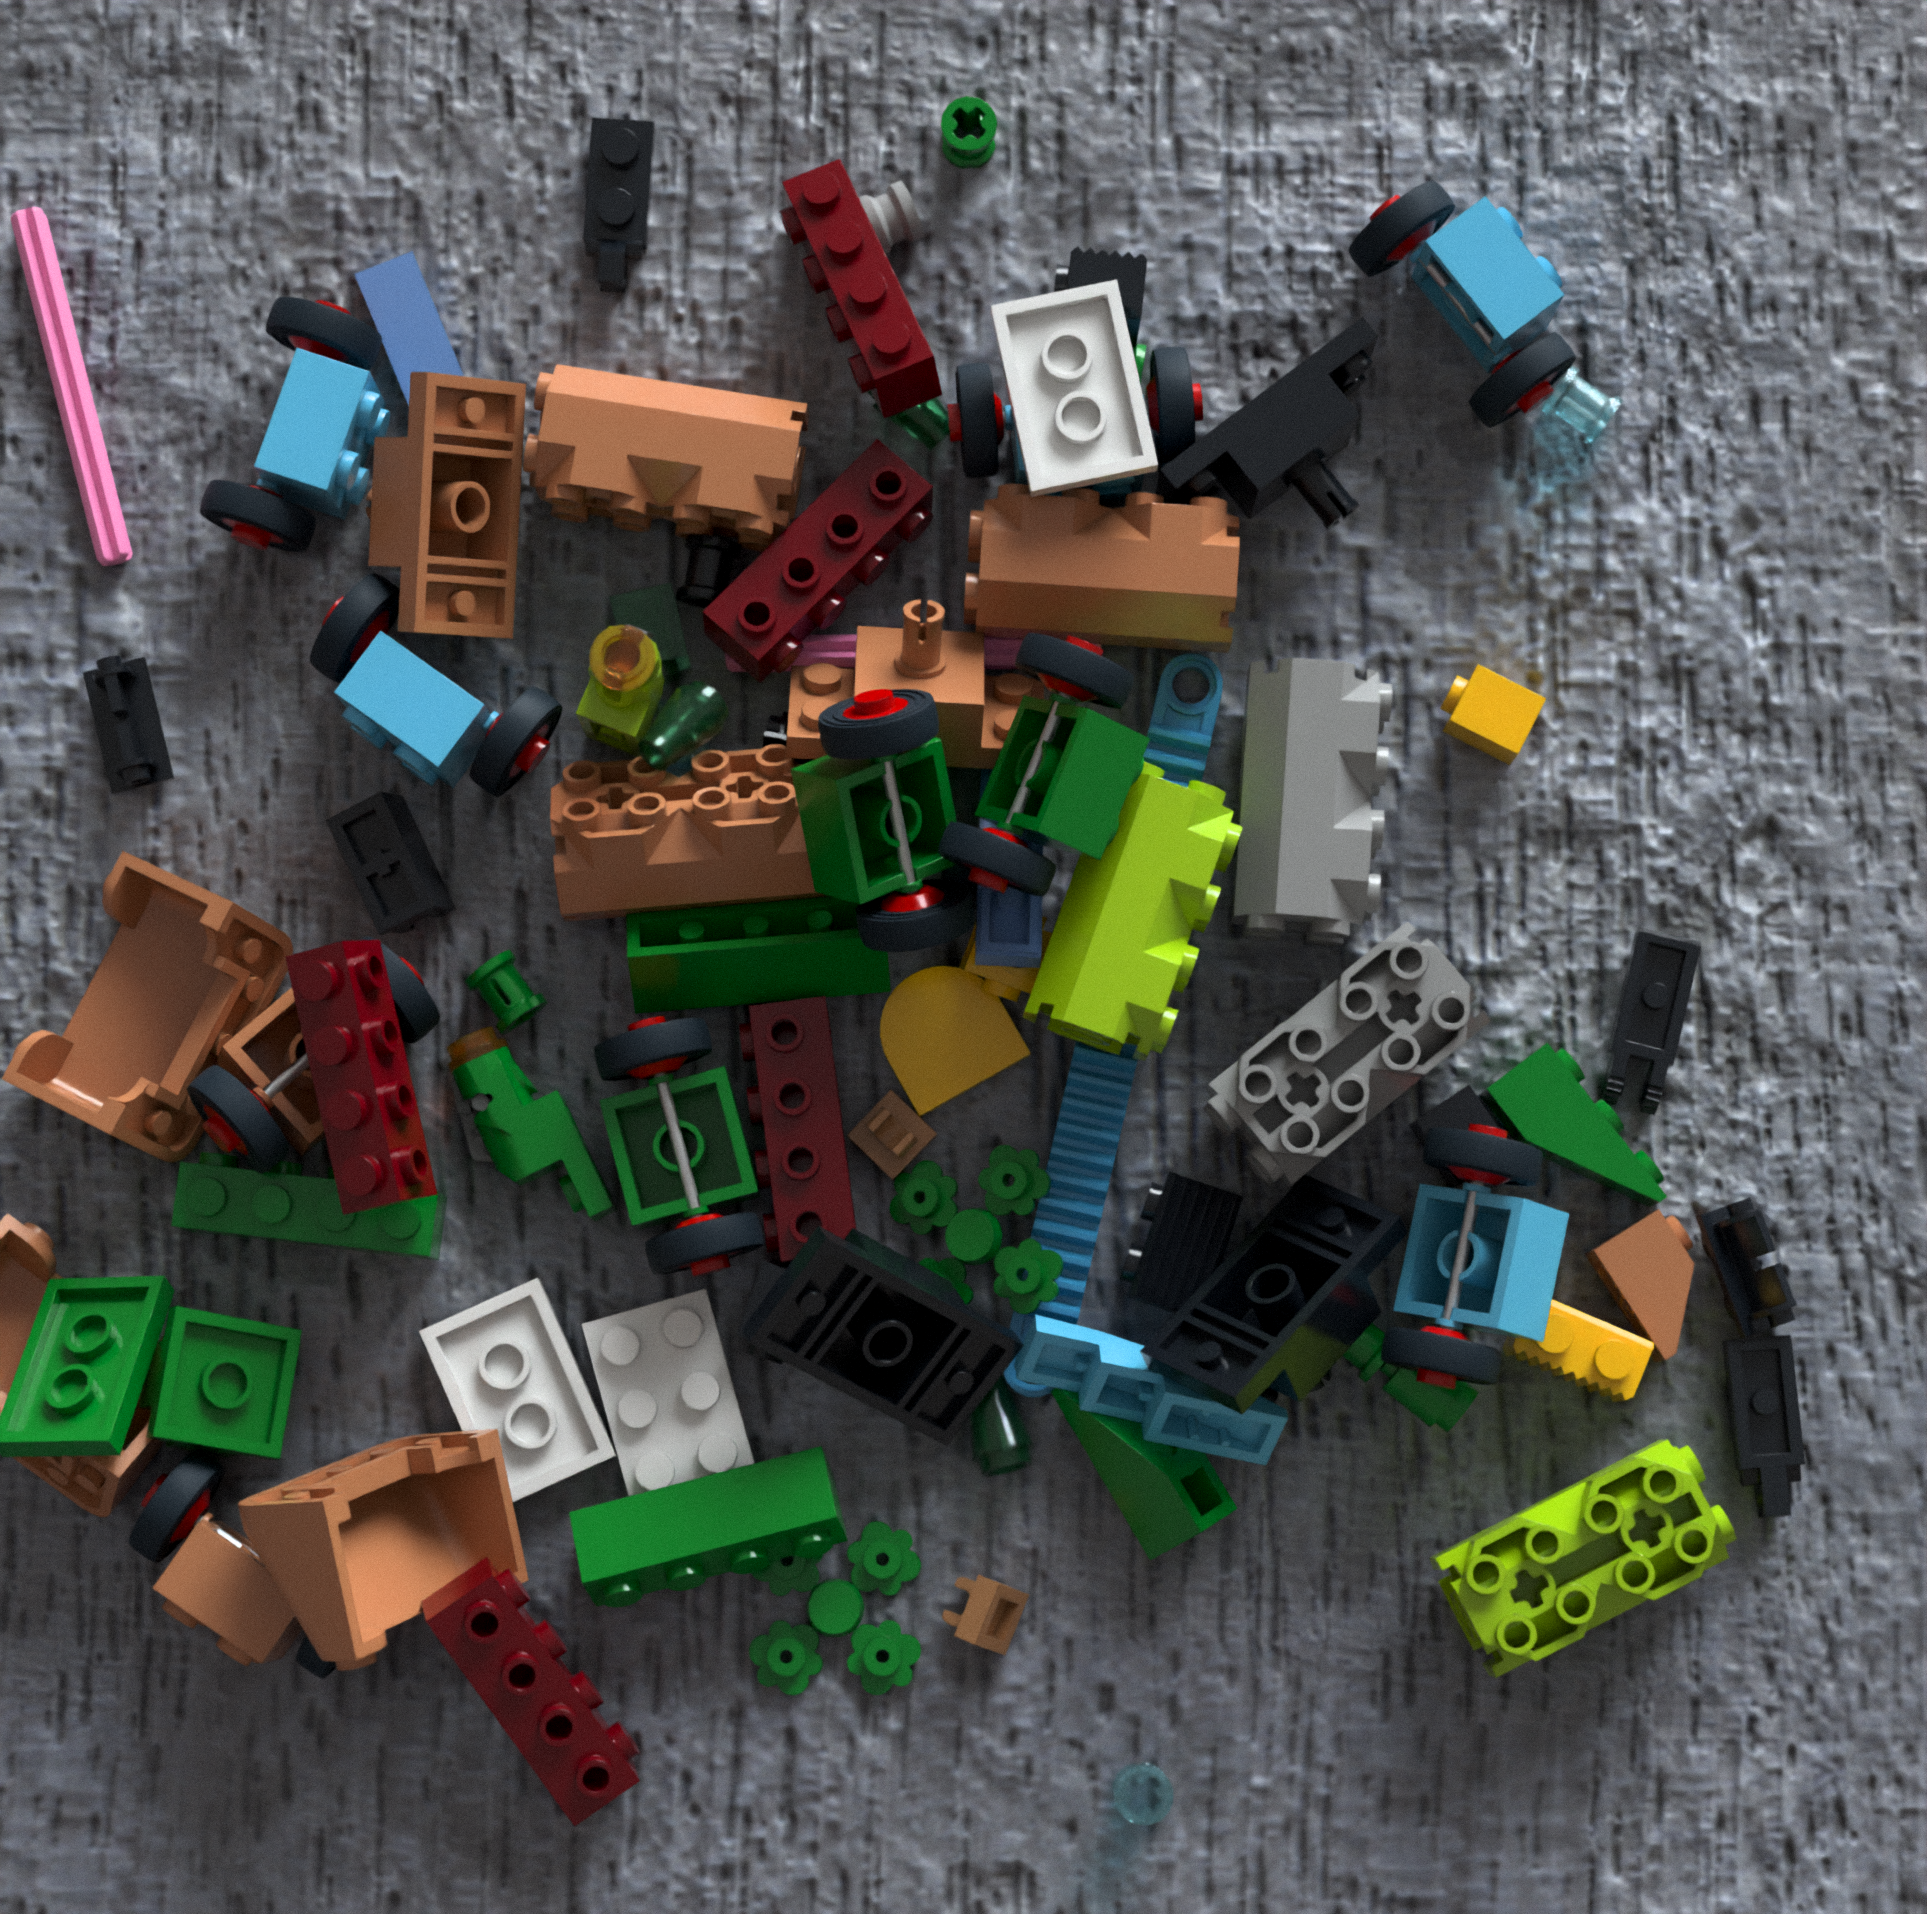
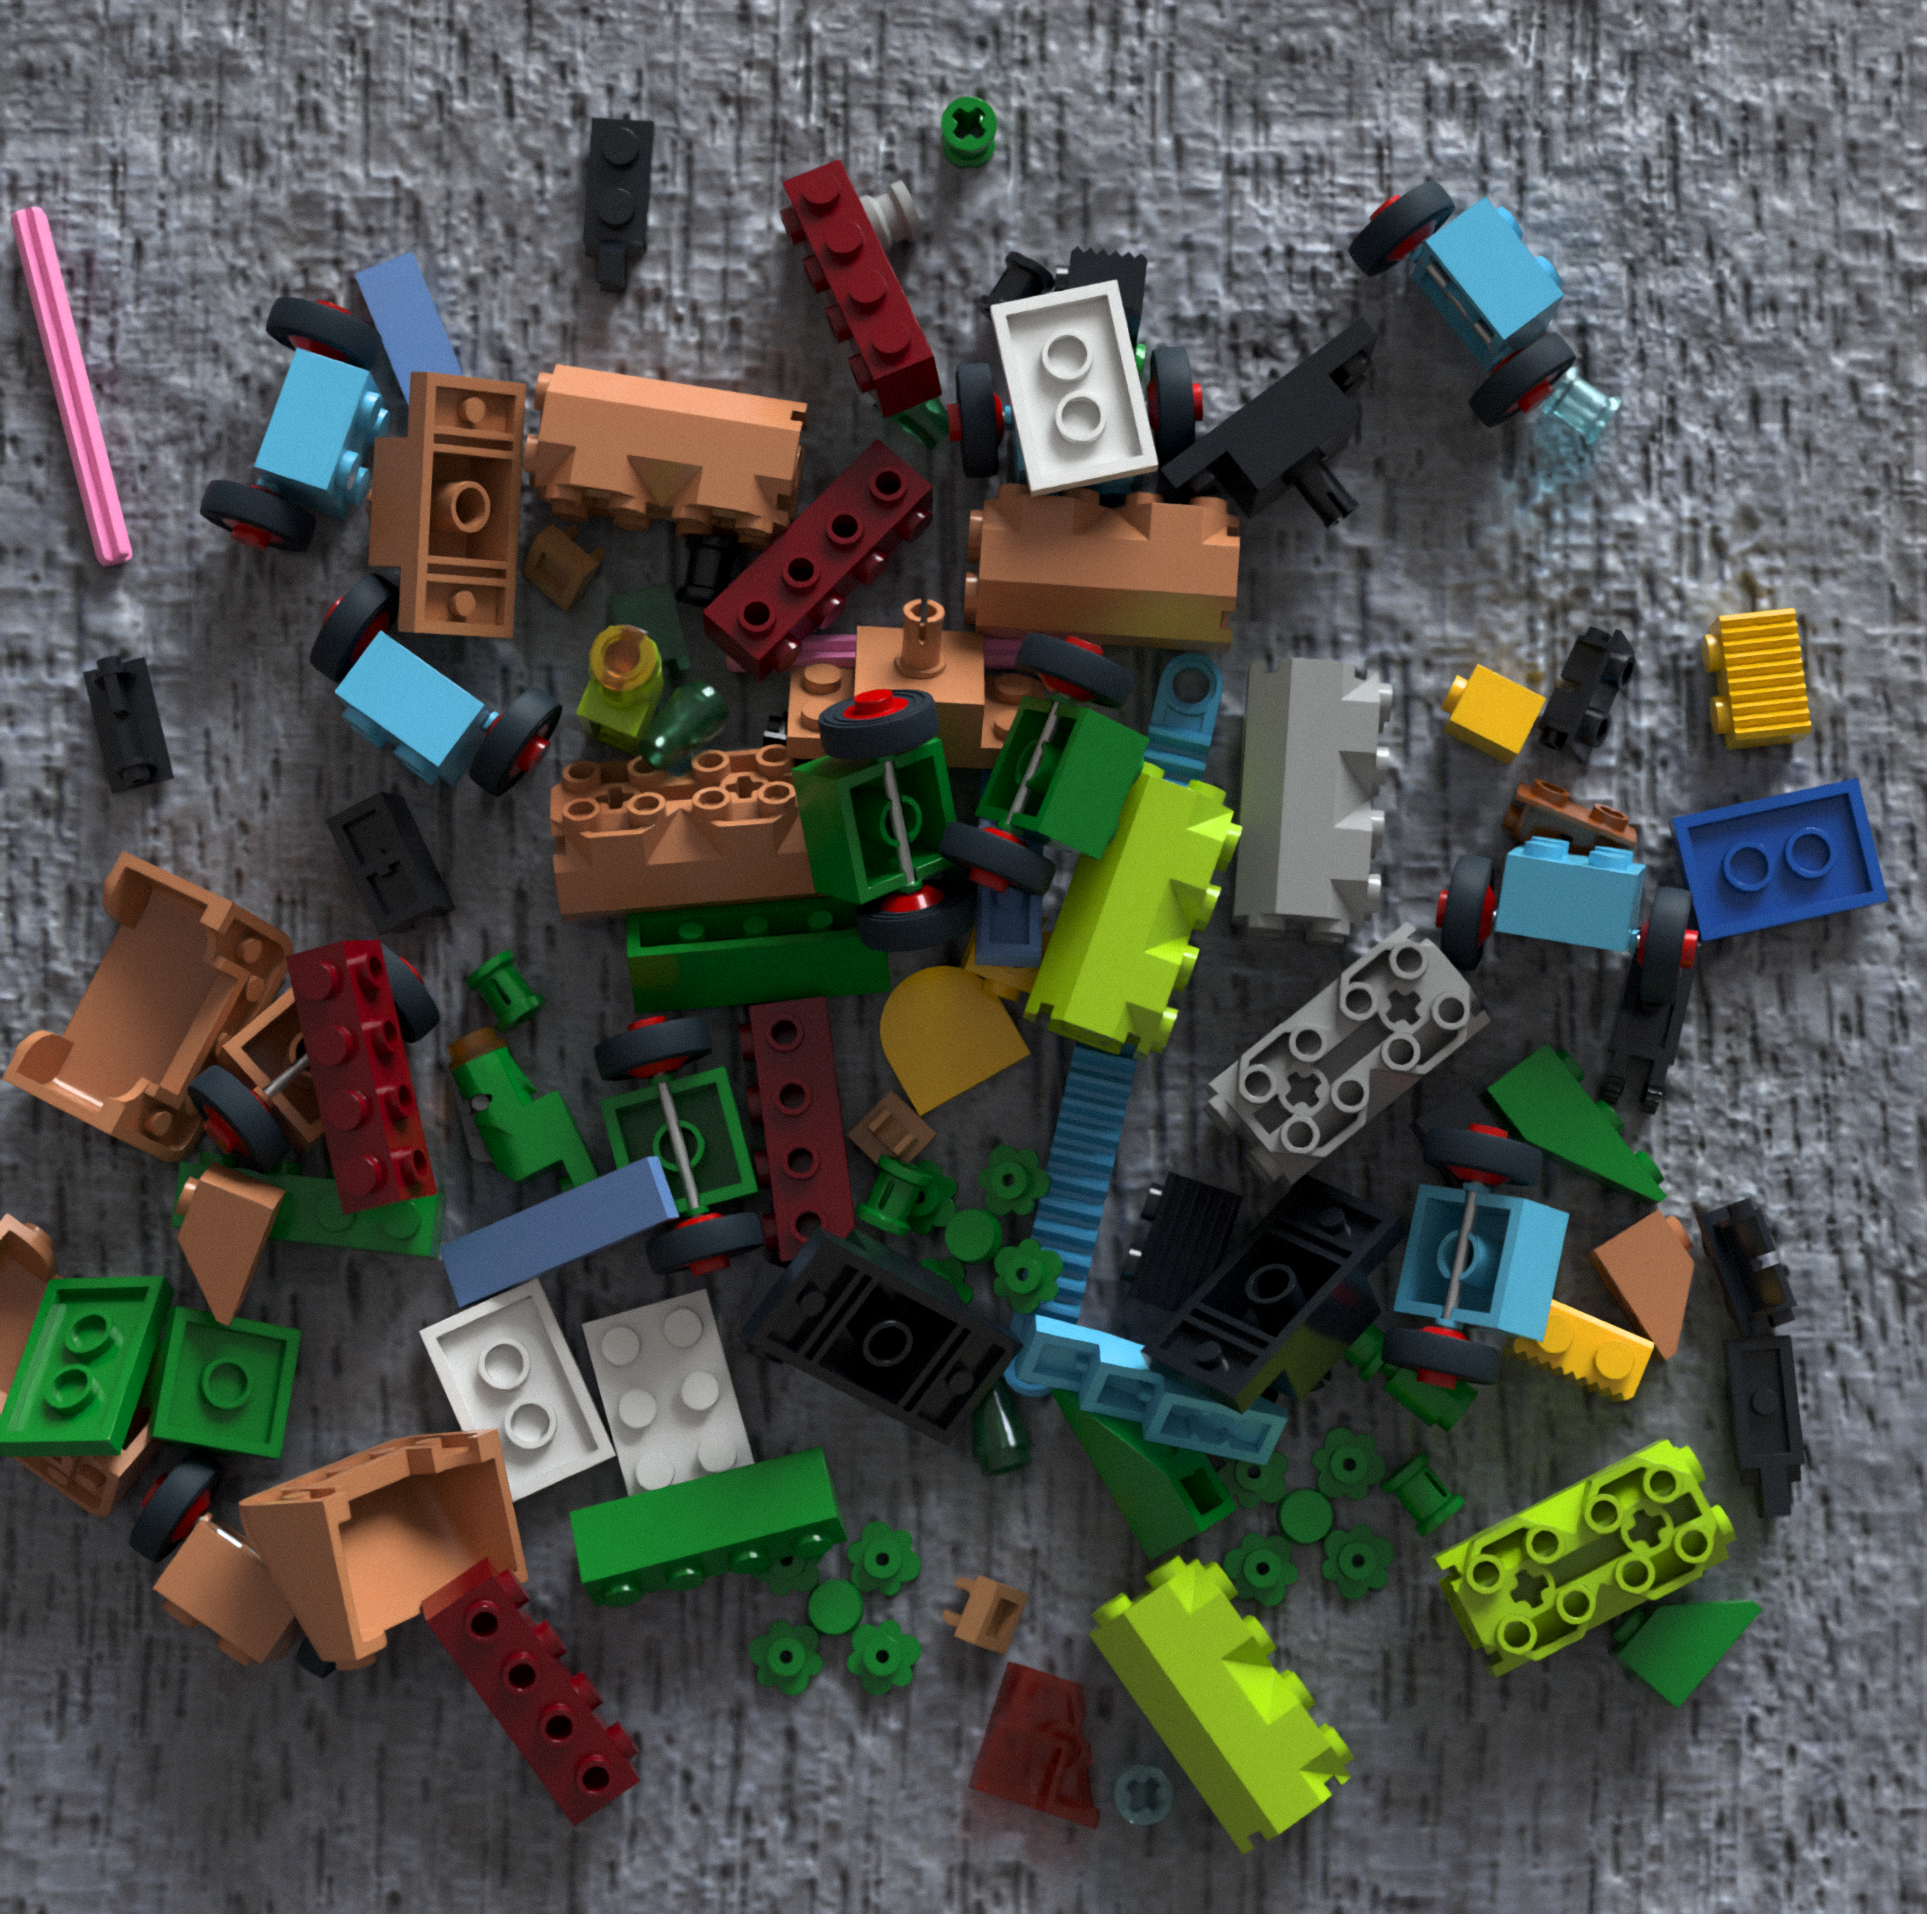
none -> nougat slope [175,1162,286,1326]
none -> medium blue tile [438,1156,679,1308]
none -> medium nougat tile [520,523,605,612]
none -> green bush [854,1154,933,1237]
none -> clear red slope [968,1662,1100,1830]
none -> black bush [976,251,1055,322]
none -> lime brick [1088,1554,1355,1855]
none -> green plant [1217,1427,1394,1606]
none -> green bush [1379,1450,1465,1537]
none -> brick [1436,836,1699,1004]
none -> dark orange hinge [1501,779,1636,856]
none -> black hinge [1537,627,1636,765]
none -> green slope [1608,1599,1762,1709]
none -> blue plate [1668,778,1888,944]
none -> yellow brick [1701,608,1812,750]

